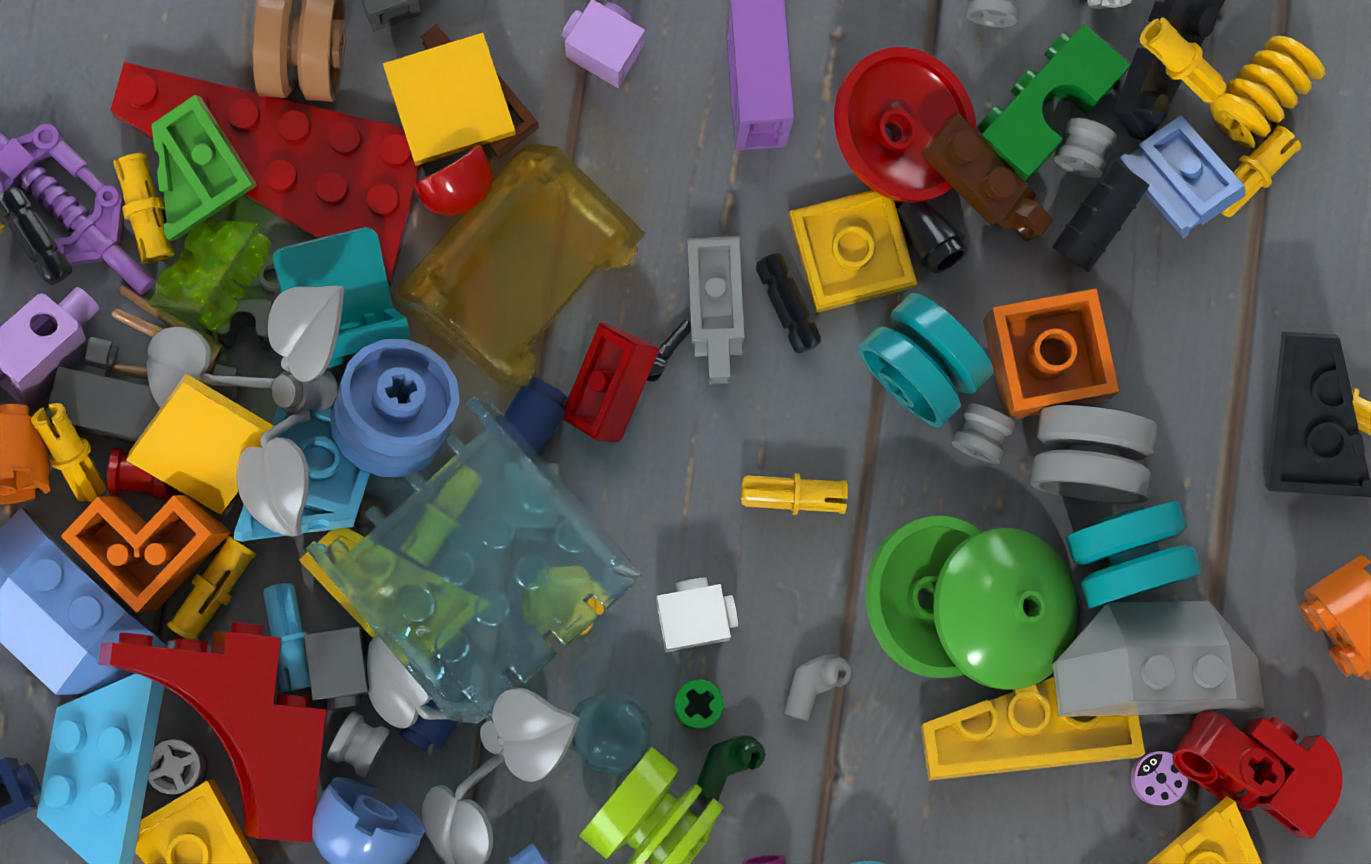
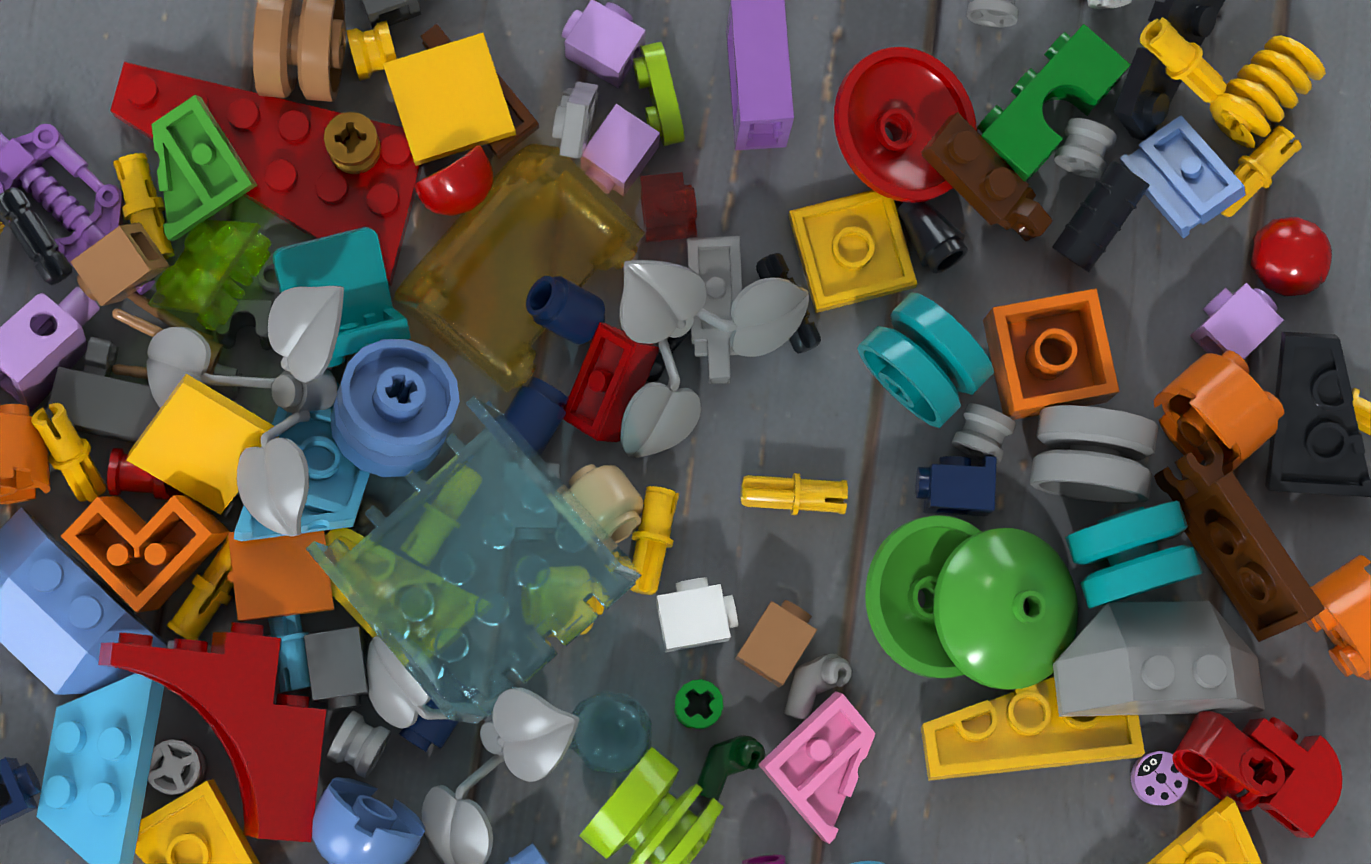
none -> medium nougat brick [70,222,170,306]
none -> orange piece [227,531,334,622]
none -> pearl gold wheel [324,112,381,174]
none -> yellow wheel [346,20,397,81]
none -> dark blue brick [526,276,605,344]
none -> light grey hinge [552,81,599,158]
none -> tan head [564,464,643,545]
none -> lavender brick [580,104,660,197]
none -> light grey plant [620,260,809,458]
none -> yellow axle [627,486,679,595]
none -> lime plate [633,41,685,146]
none -> clear red brick [640,172,697,242]
none -> medium nougat brick [735,600,817,688]
none -> bright pink wing [758,691,876,844]
none -> dark blue brick [915,456,997,516]
none -> orange brick [1154,350,1284,475]
none -> reddish brown tile [1154,438,1325,642]
none -> lavender brick [1190,283,1284,359]
none -> red hair [1251,216,1332,297]

